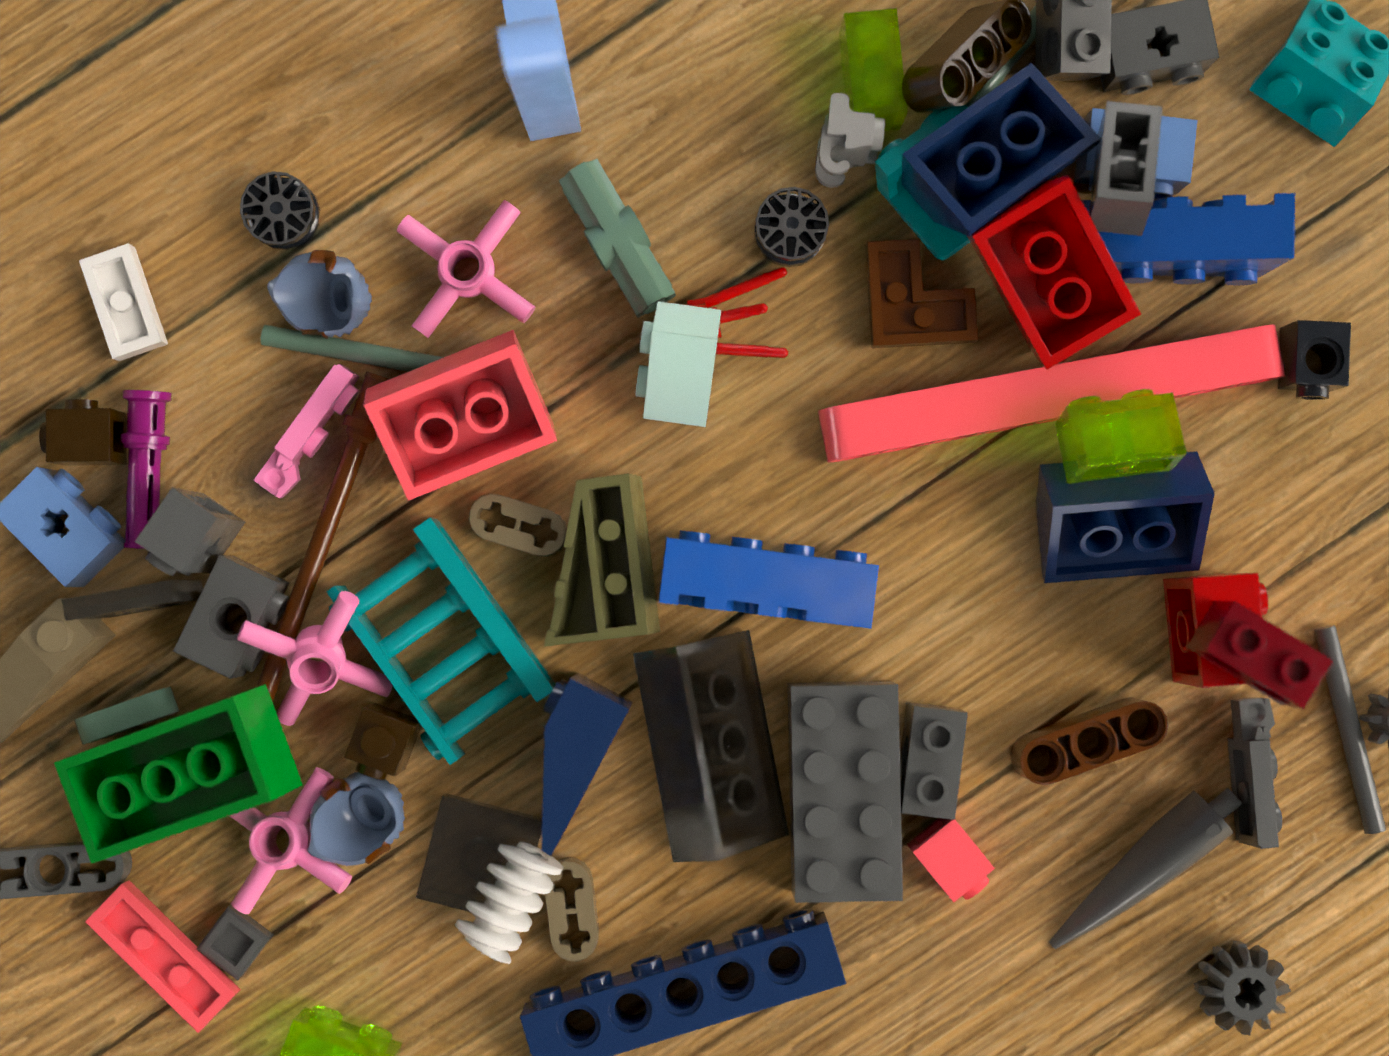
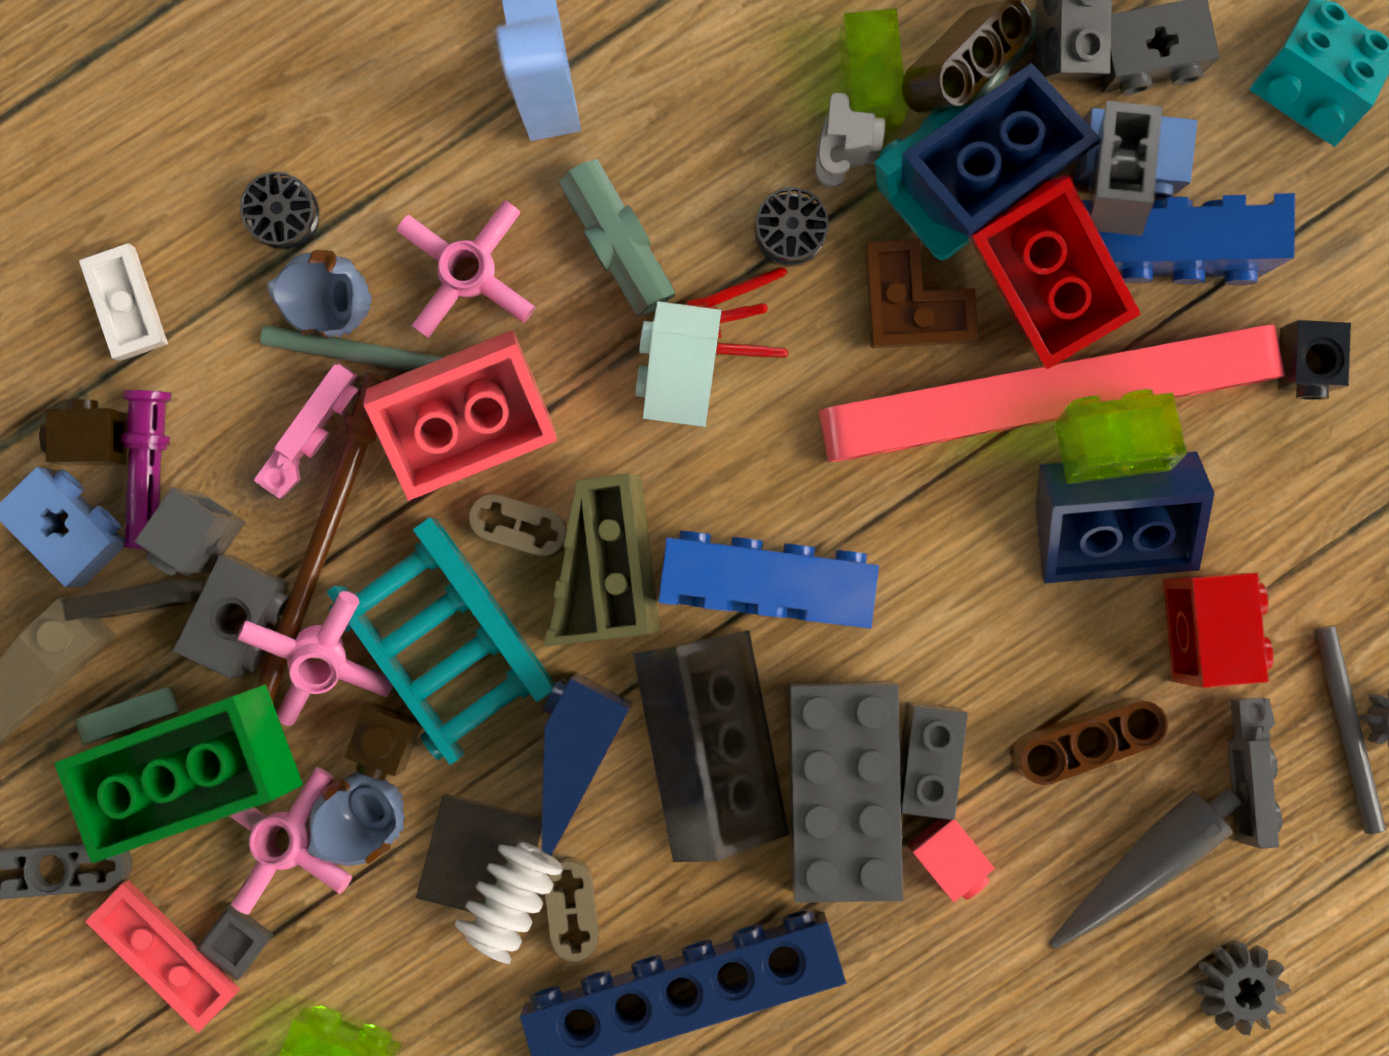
dark red brick [1186,600,1333,710] -> none

